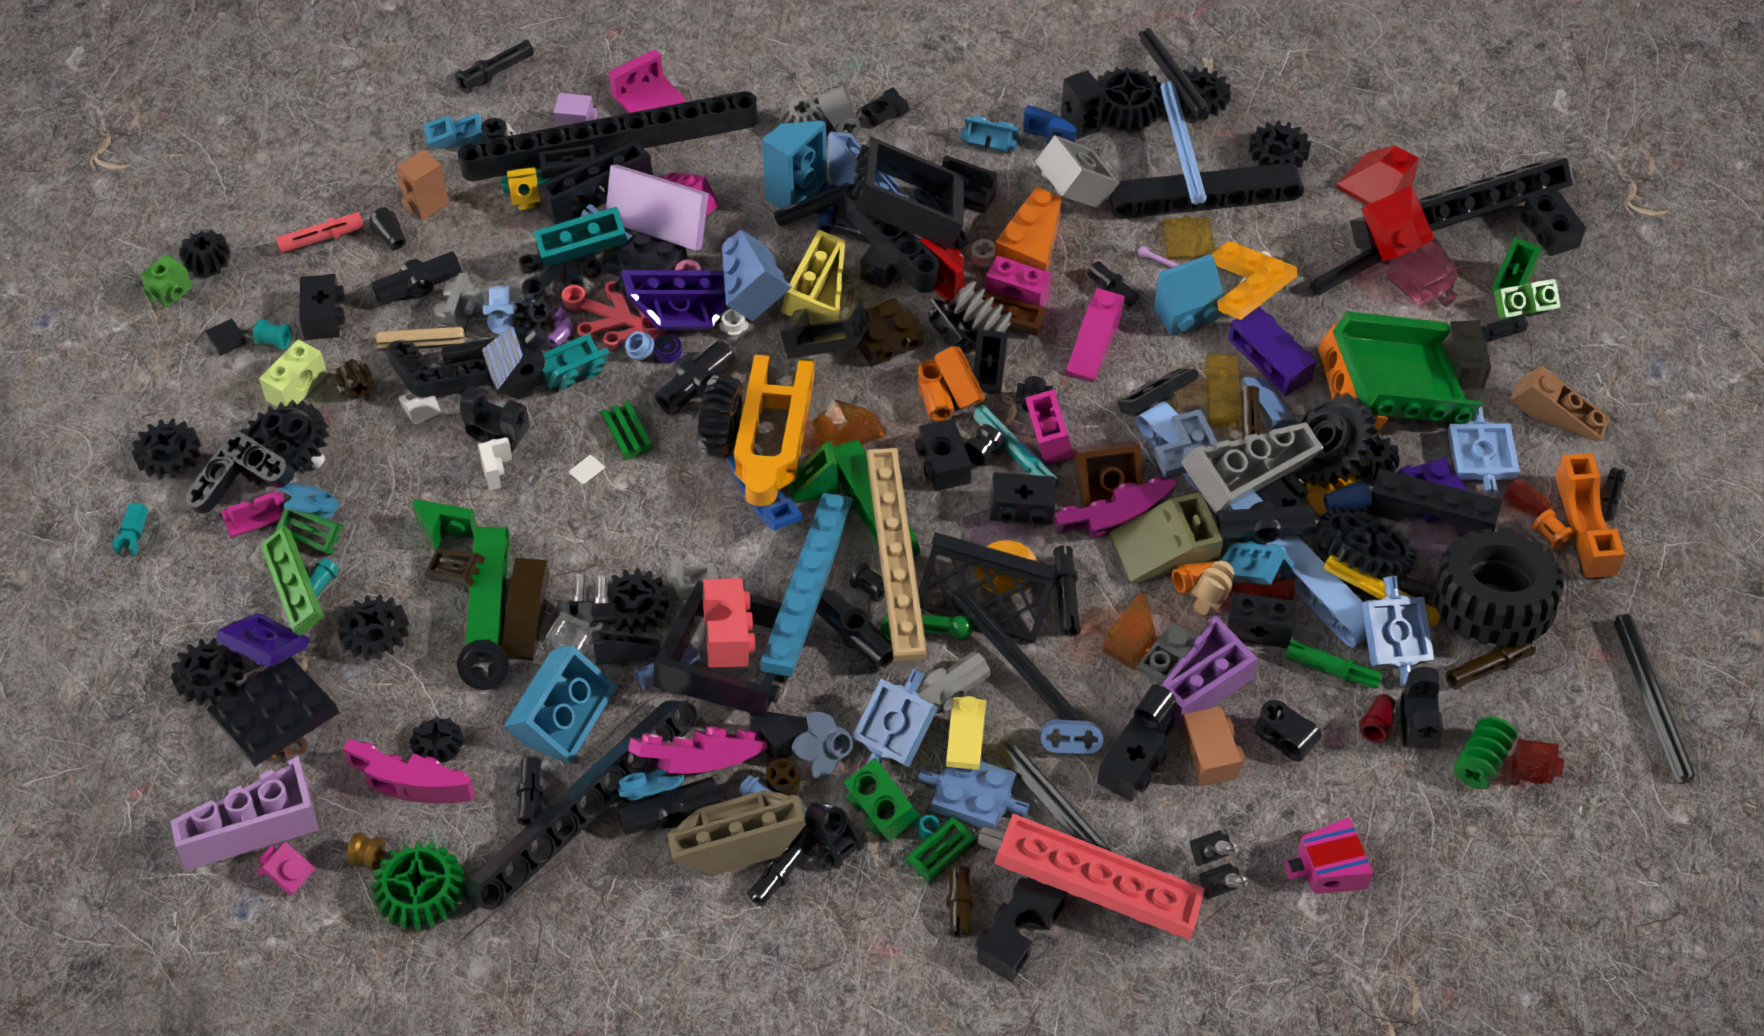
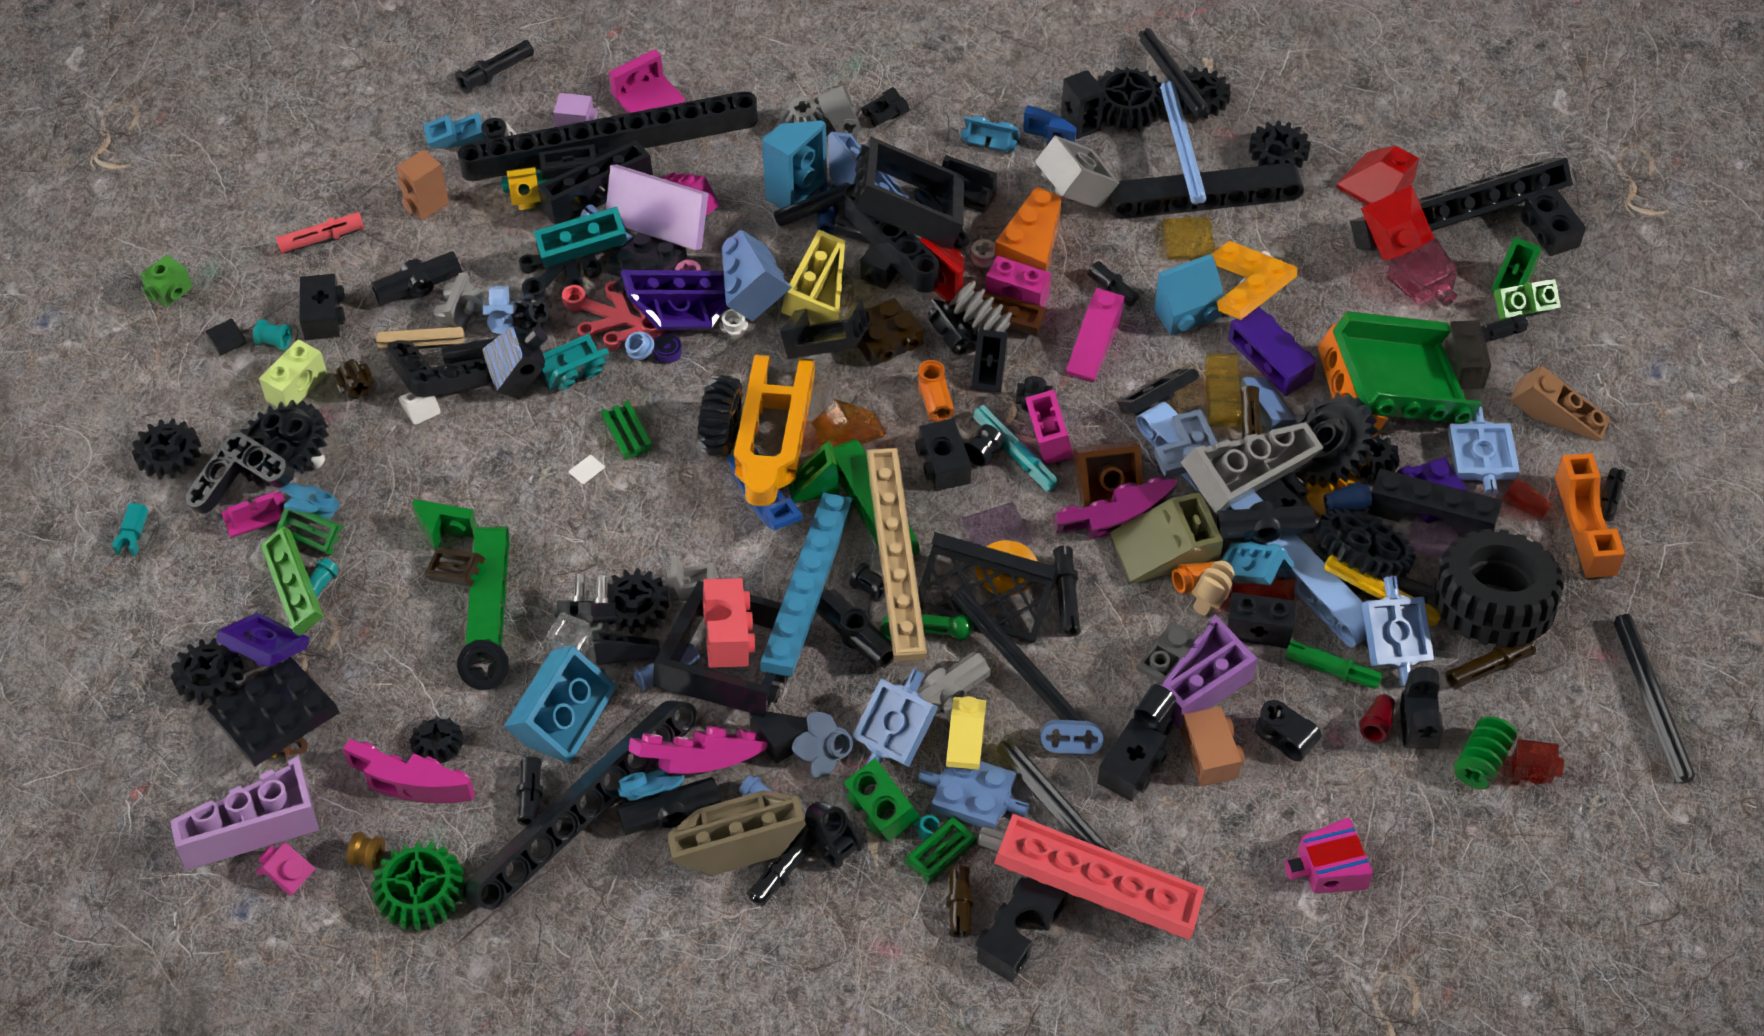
black gear [179,229,231,278] -> none
black gear [338,594,409,661] -> none
black cone [369,207,406,250] -> none
black piece [460,385,530,452] -> none
white bracket [478,438,512,491] -> none
dark brown slope [502,558,550,661] -> none
medium lavender arm [547,306,574,348] -> none
black piece [655,341,735,415] -> none
dark brown wheel [766,758,800,796] -> none
orange slope [934,346,986,408] -> none
black brick [990,472,1055,525] -> none
clear orange slope [1103,591,1155,671] -> none
lavender hinge [1138,247,1179,268] -> none
black piece [1189,830,1248,899] -> none
black axle [1310,247,1382,295] -> none
orange bush [1531,509,1574,551] -> none

